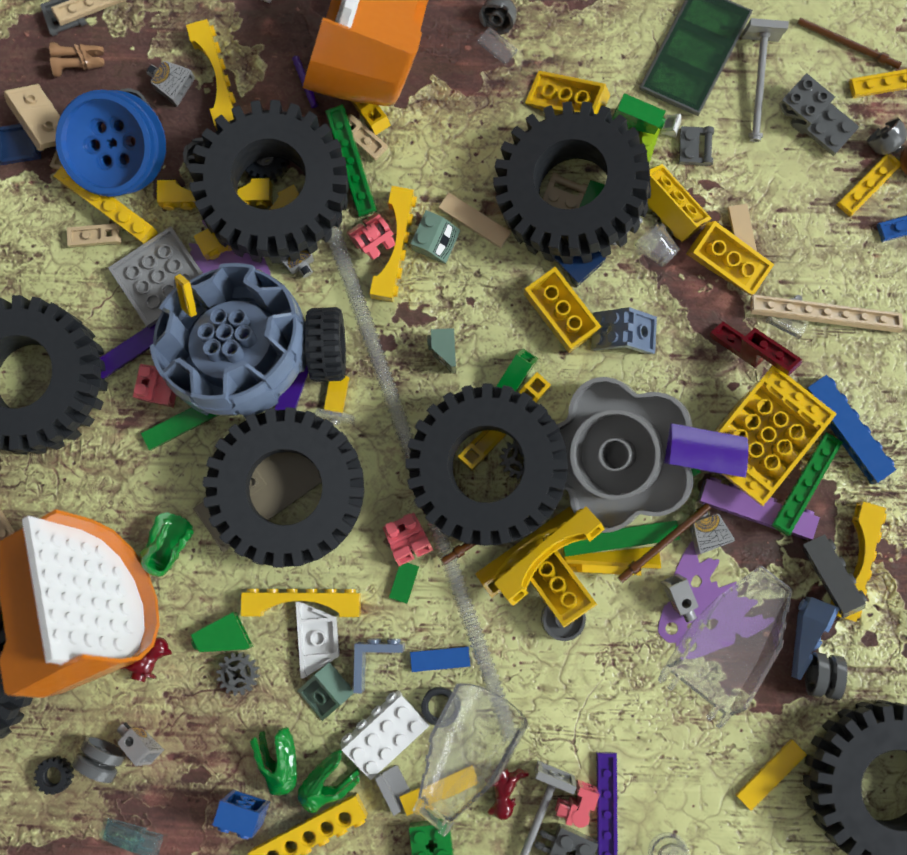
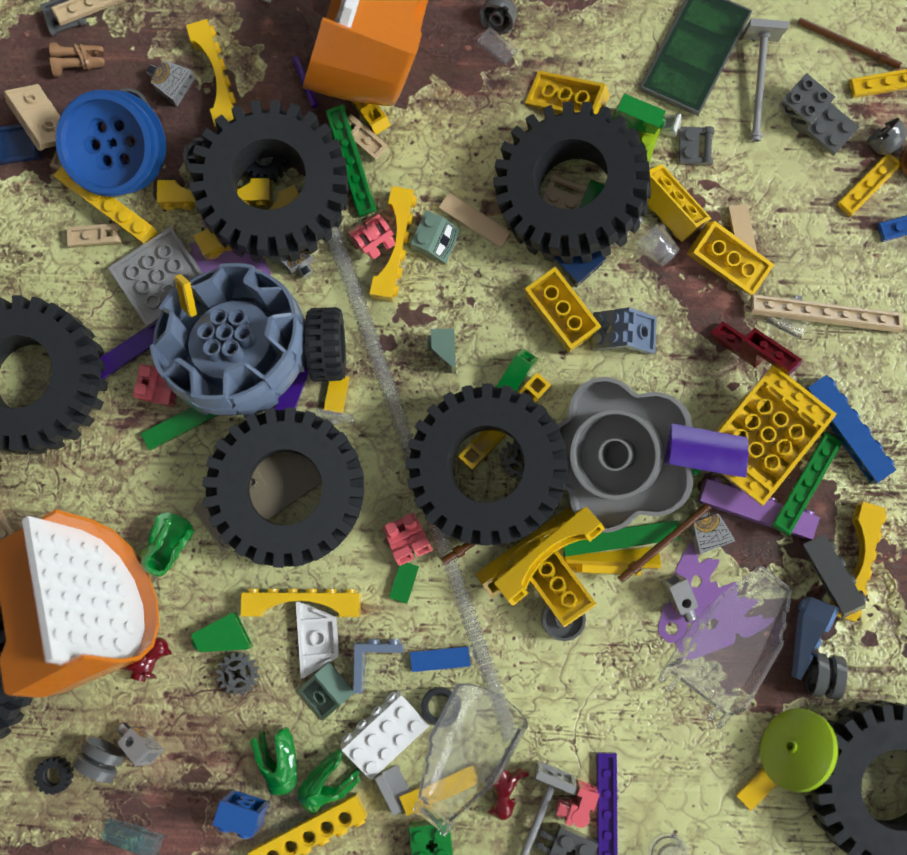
none -> lime dish [760,708,838,792]

